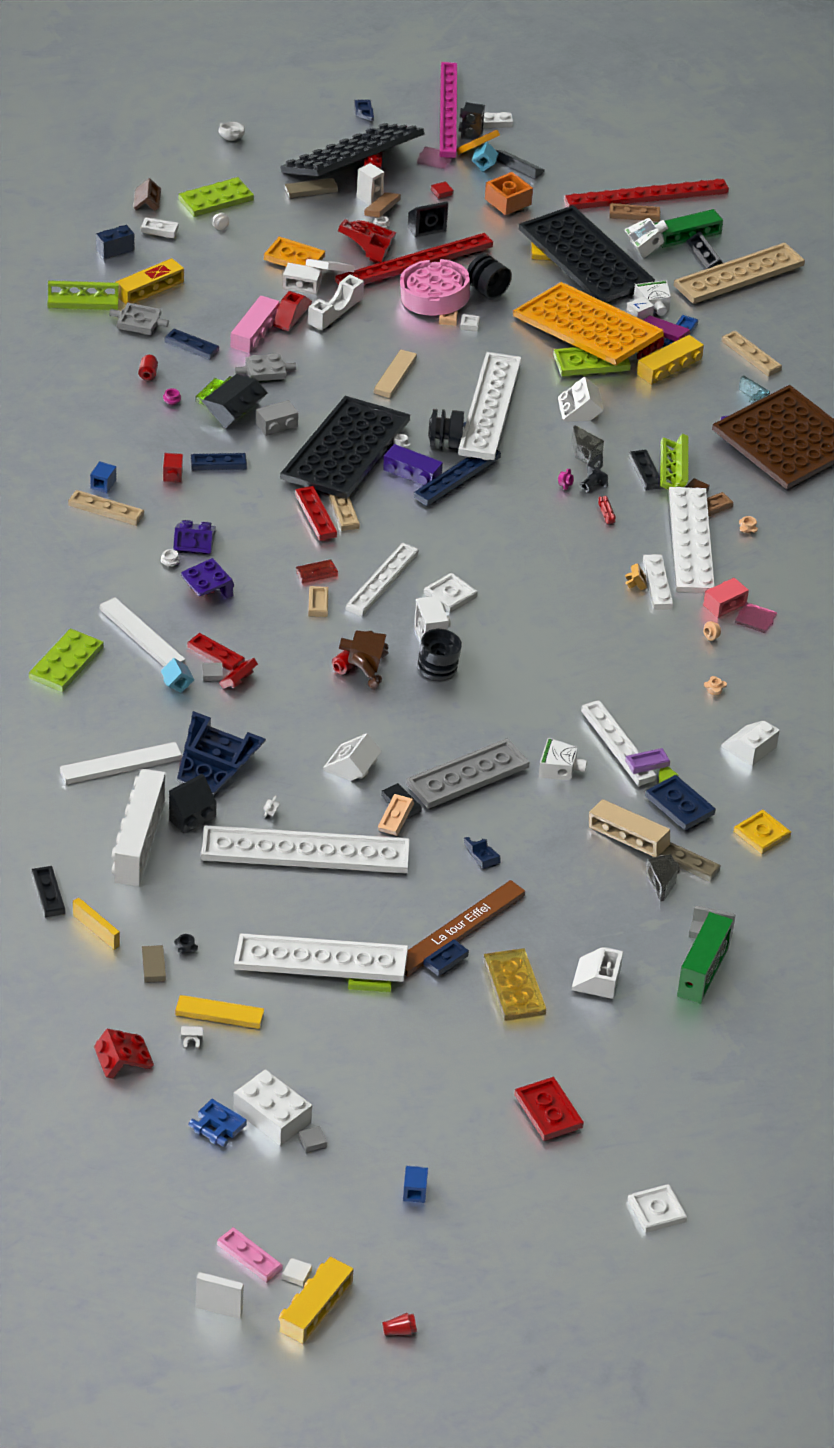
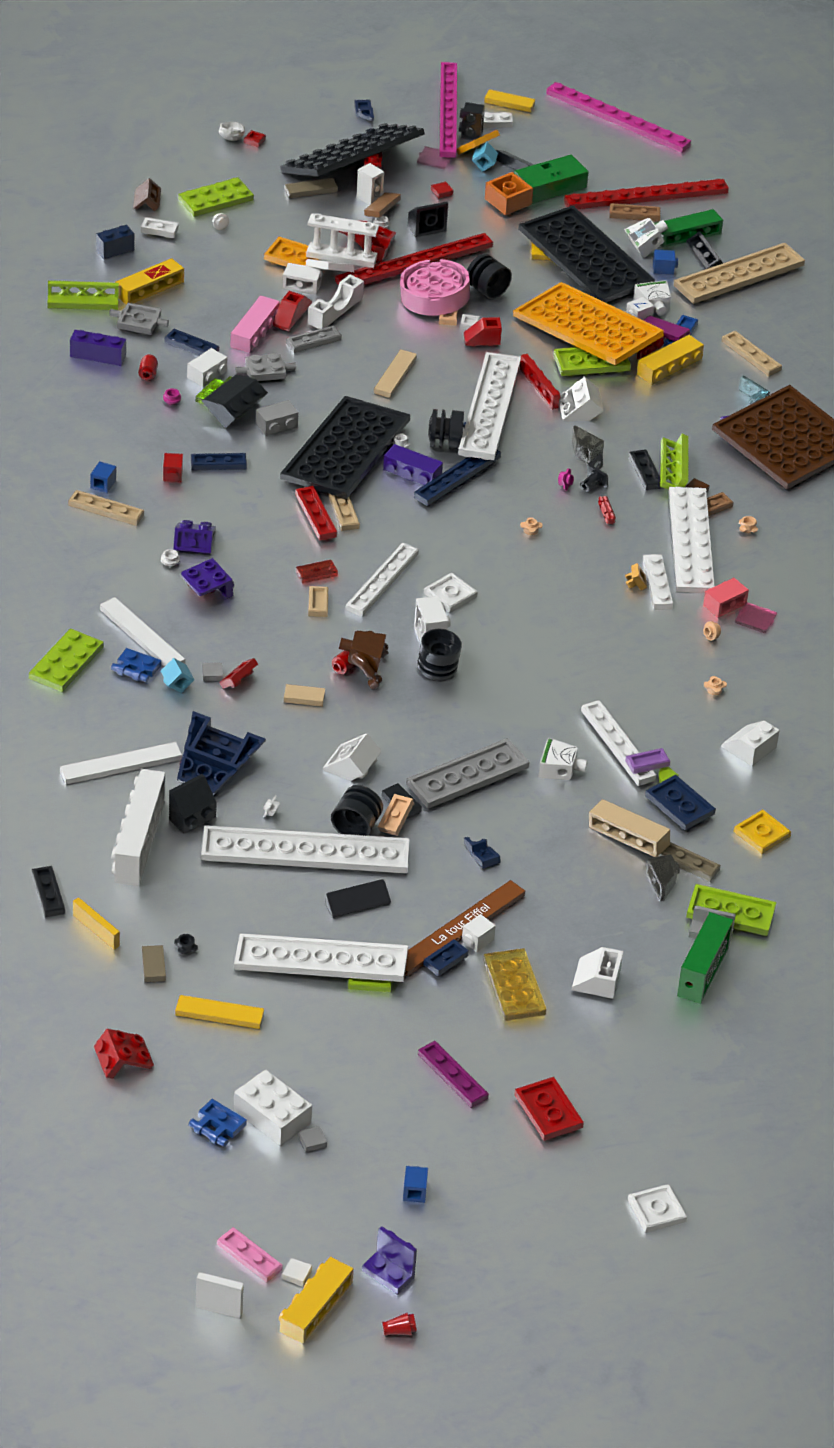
white tile [181,1026,203,1049] -> none
red tile [187,633,245,672] -> none
none -> dark purple brick [70,329,126,366]
none -> blue plate [111,648,161,683]
none -> white brick [187,348,227,387]
none -> red tile [243,130,266,148]
none -> tan tile [284,684,325,707]
none -> light grey tile [286,326,342,353]
none -> white fence [306,213,379,268]
none -> black slope [325,879,391,918]
none -> black wheel [331,785,383,836]
none -> dark purple bracket [362,1226,417,1295]
none -> magenta tile [418,1041,489,1108]
none -> white brick [462,914,496,952]
none -> red slope [464,317,502,346]
none -> yellow tile [484,89,536,112]
none -> green brick [514,154,589,204]
none -> red plate [520,354,561,410]
none -> light nougat plate [520,517,543,535]
none -> dark pink plate [546,82,691,153]
none -> blue brick [653,250,678,275]
none -> lime plate [686,884,776,936]

